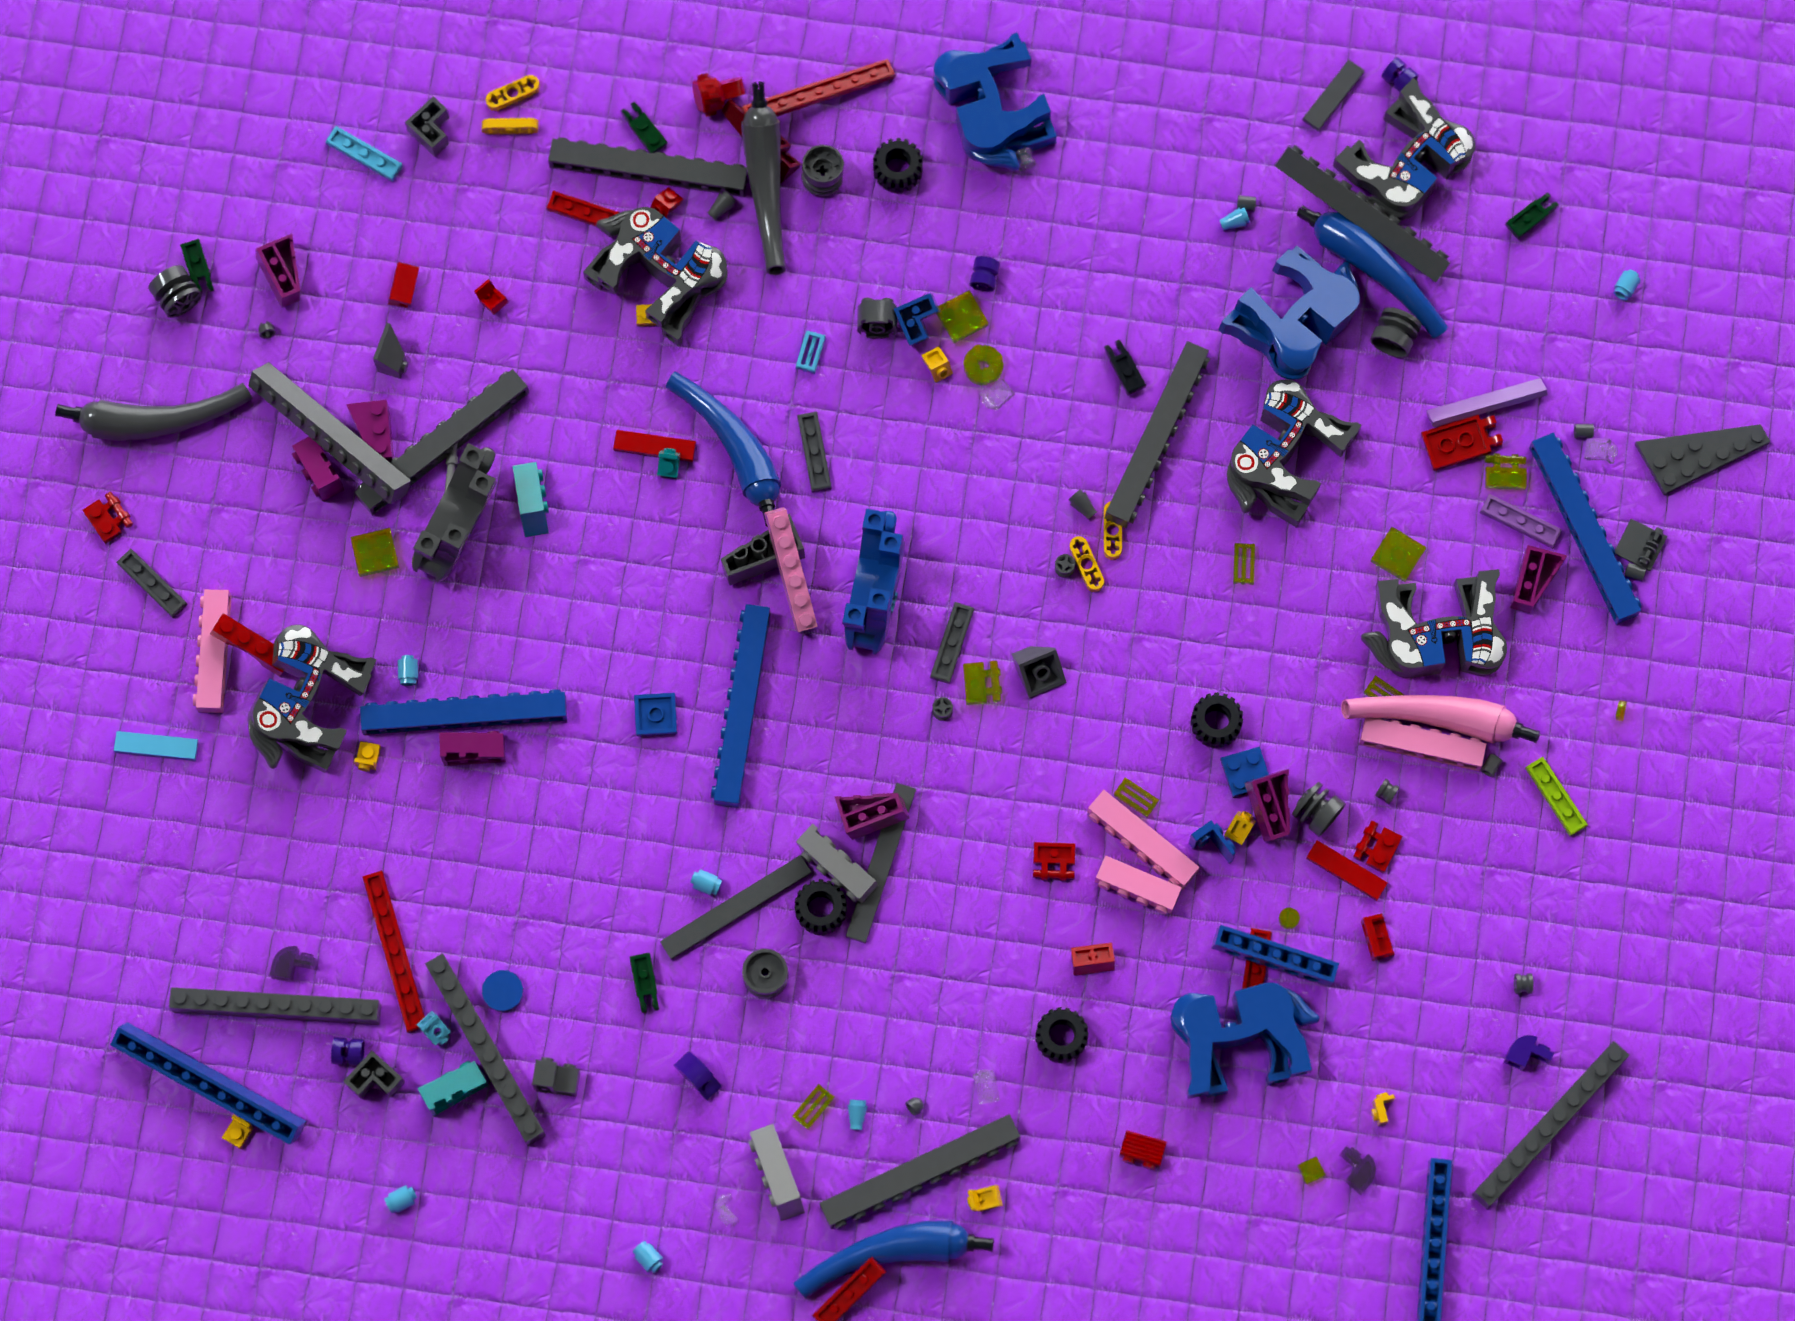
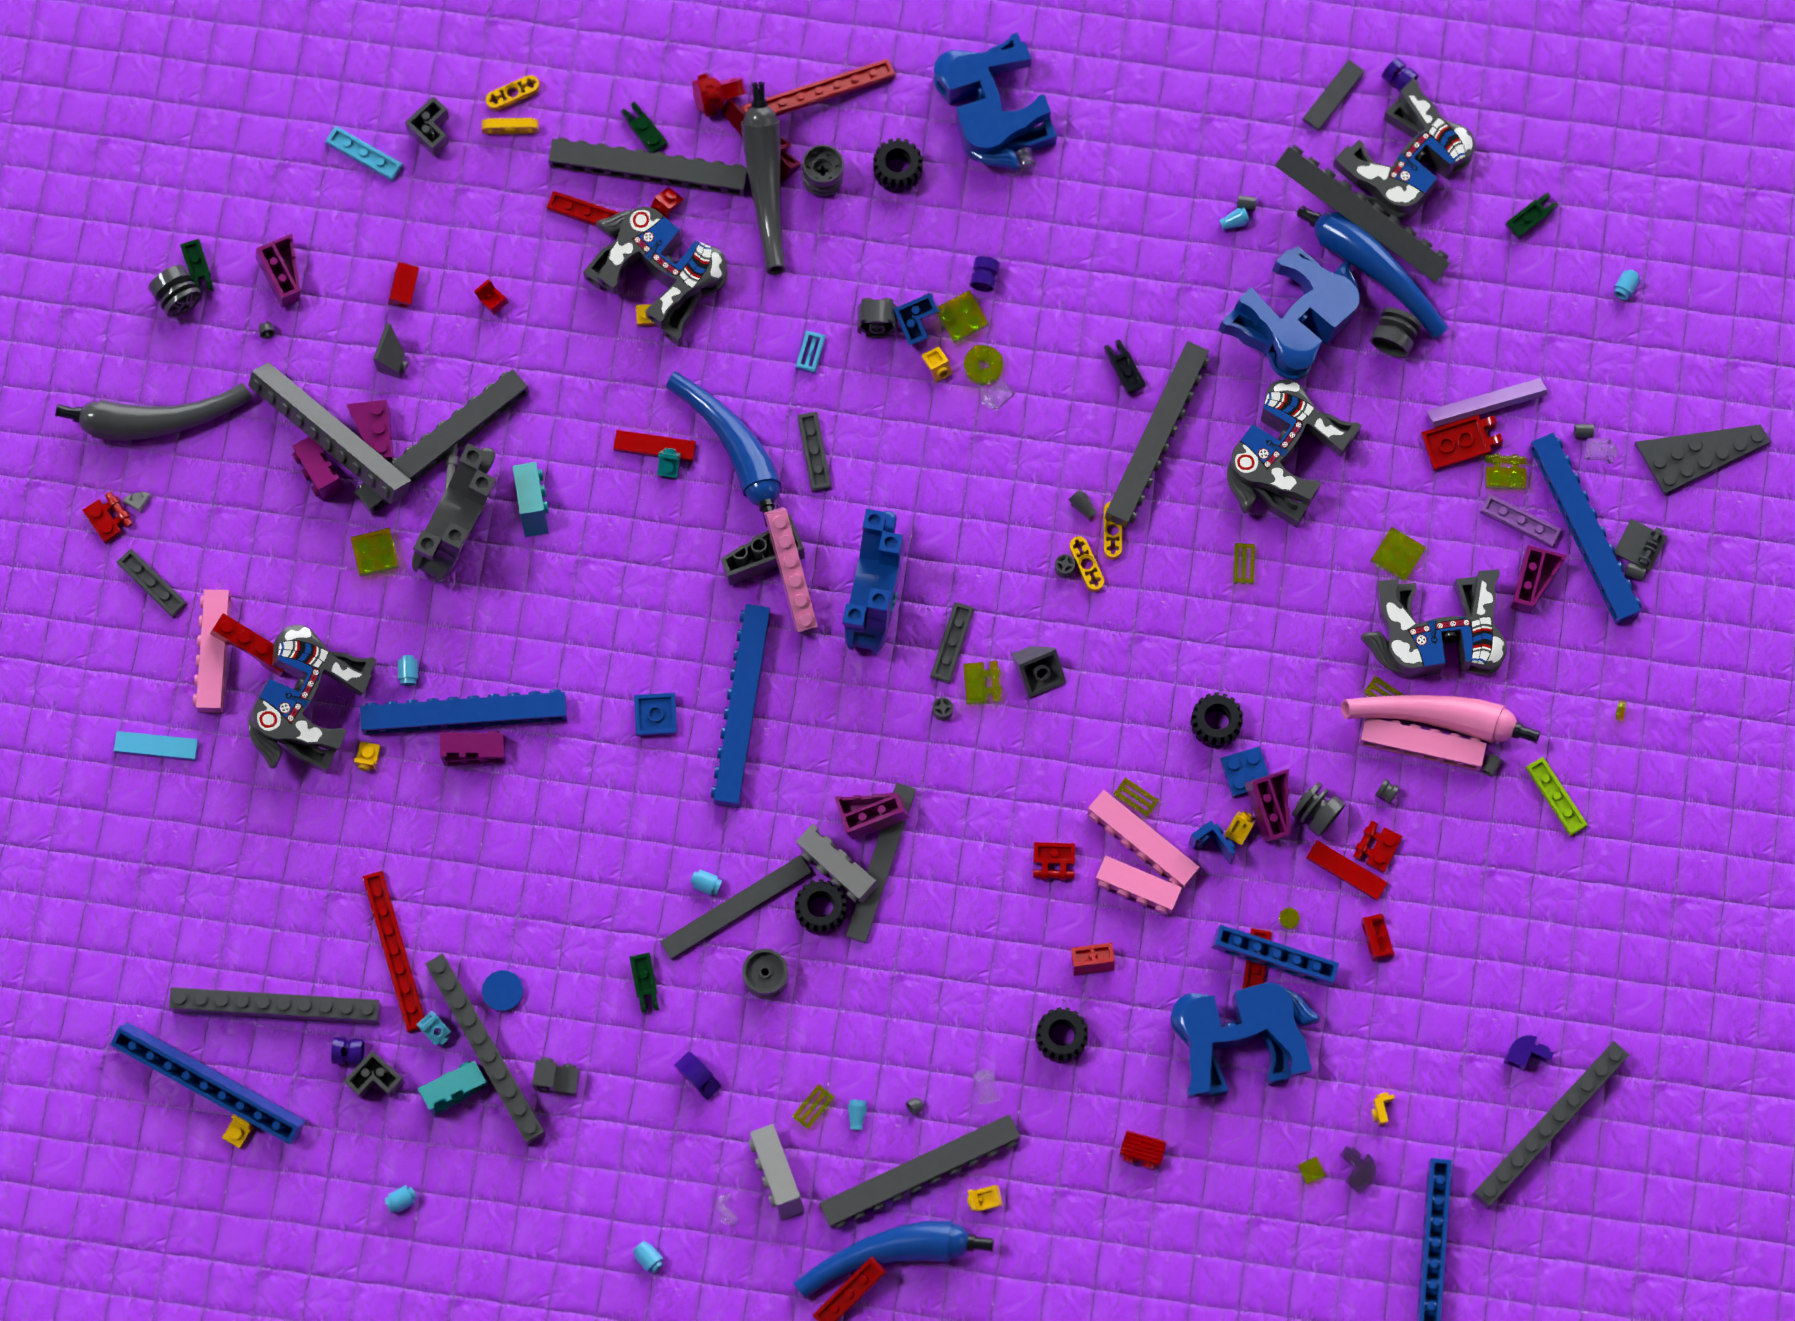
clear purple brick [269,946,318,982] -> none
dark grey cone [707,191,736,220] -> none
dark grey wheel [1514,973,1534,994] -> none
none -> light grey tile [123,492,152,513]

